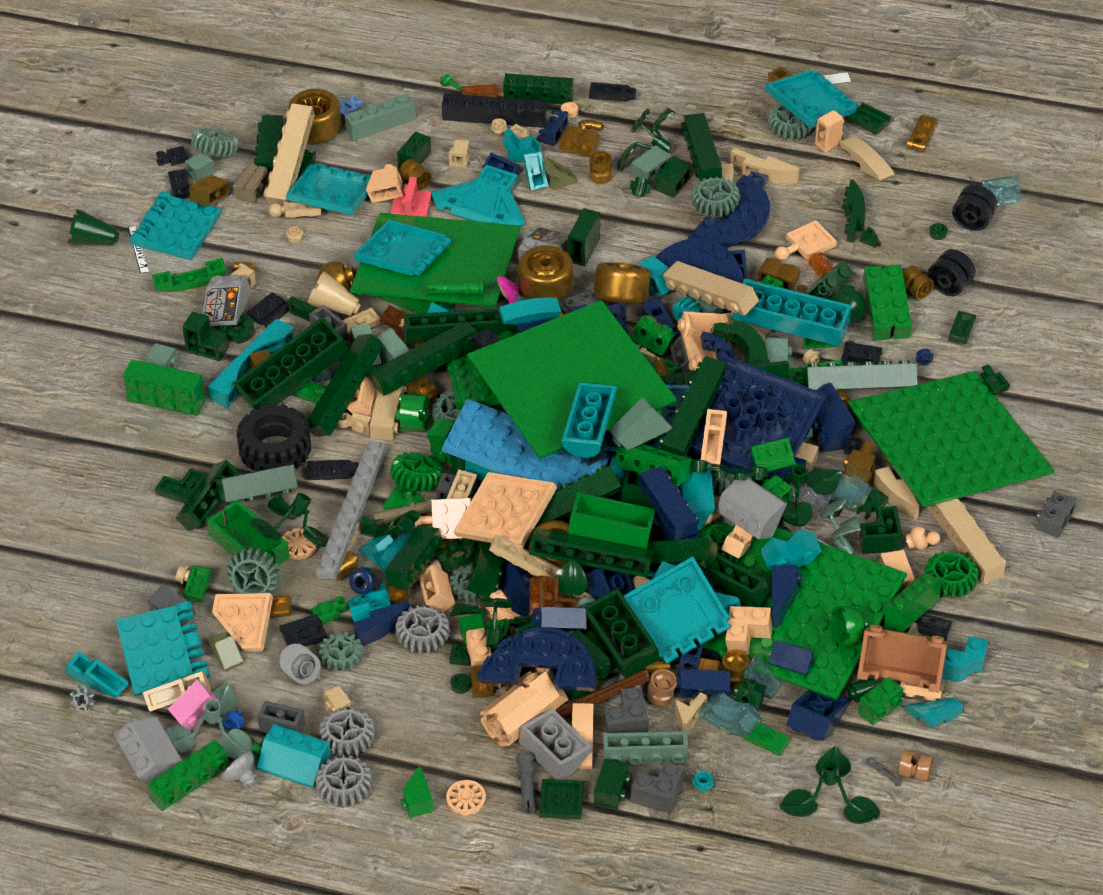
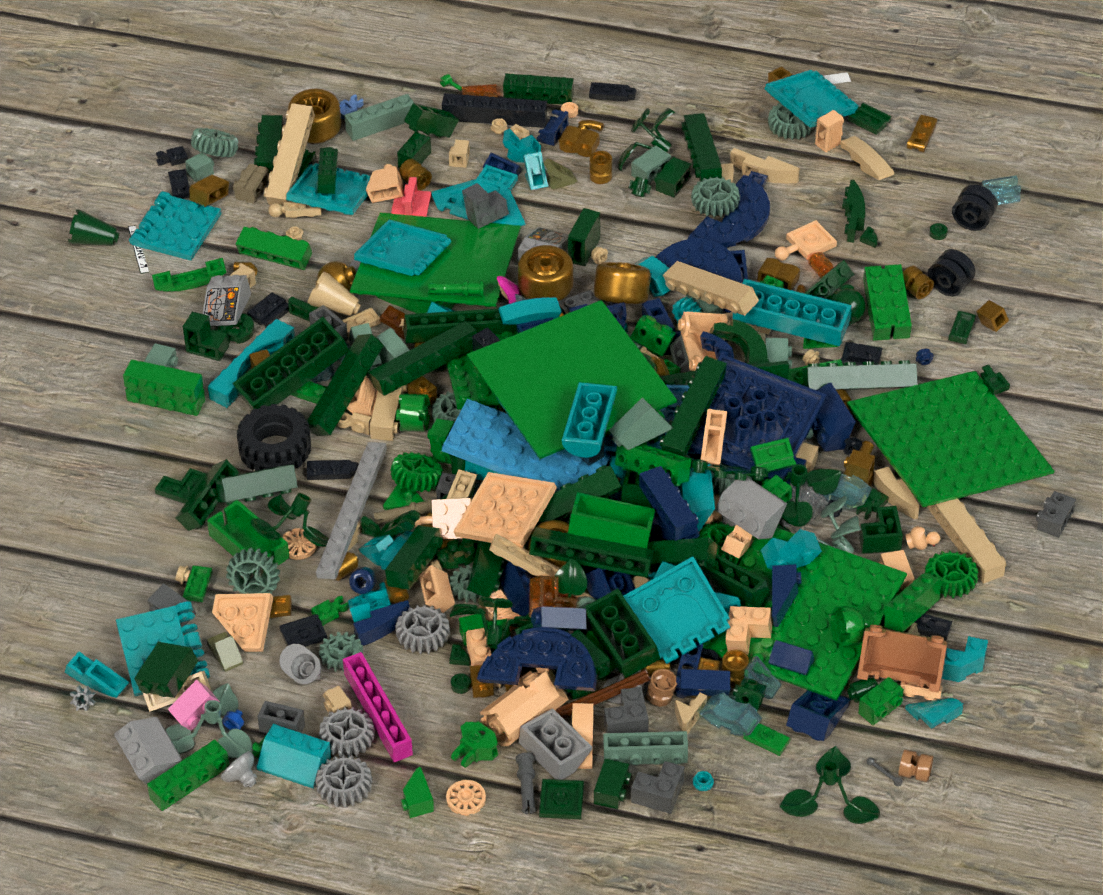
none -> dark green brick [134,642,198,698]
none -> green brick [236,226,313,271]
none -> dark green brick [317,147,338,194]
none -> dark pink brick [343,652,413,762]
none -> dark green brick [404,103,459,138]
none -> green hinge [451,722,498,768]
none -> dark grey brick [462,183,509,229]
none -> tan plate [591,247,608,264]
none -> pearl gold brick [976,300,1009,332]

